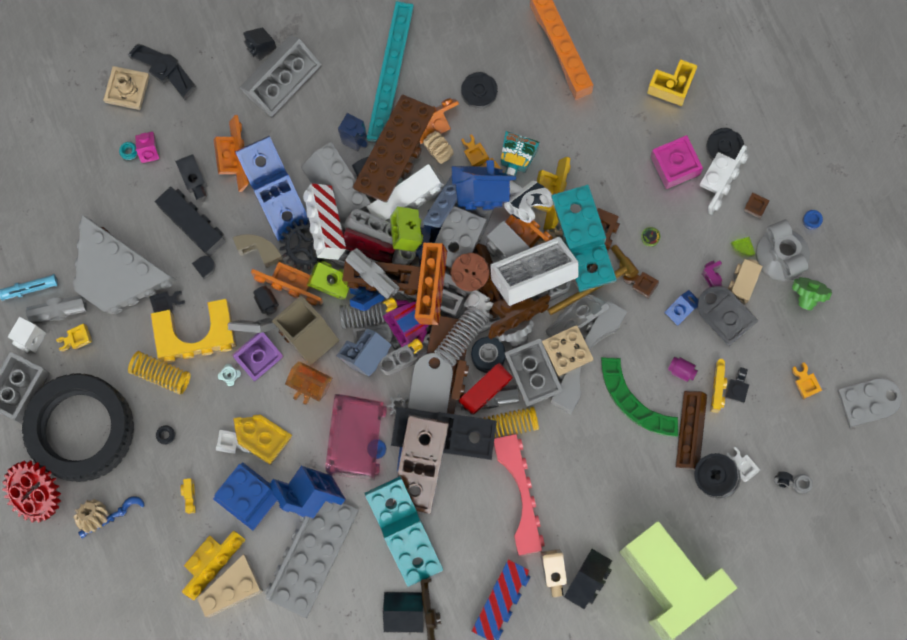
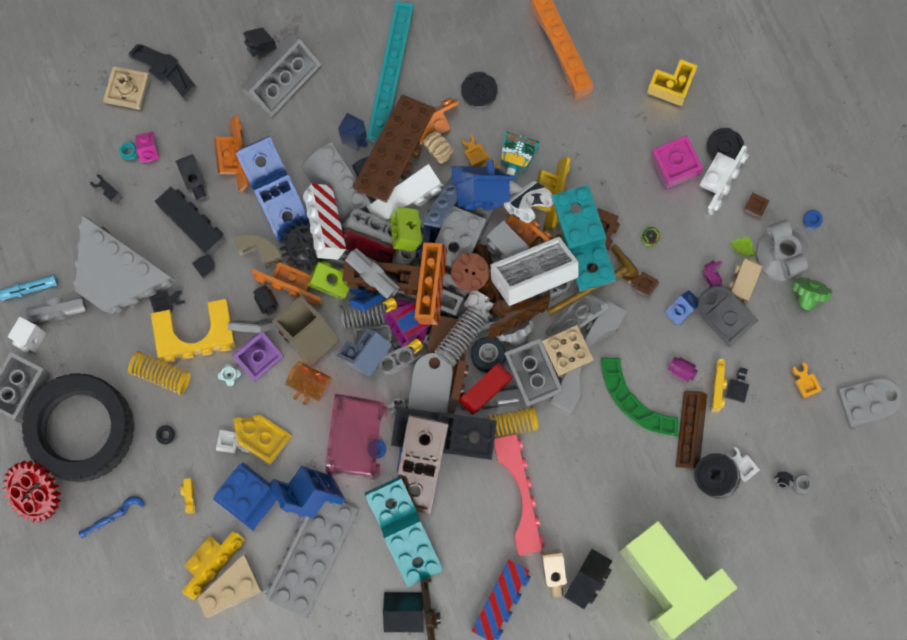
yellow plate [56,323,92,352] -> none
tan gear [73,499,109,533] -> none
none -> black plate [90,174,123,203]

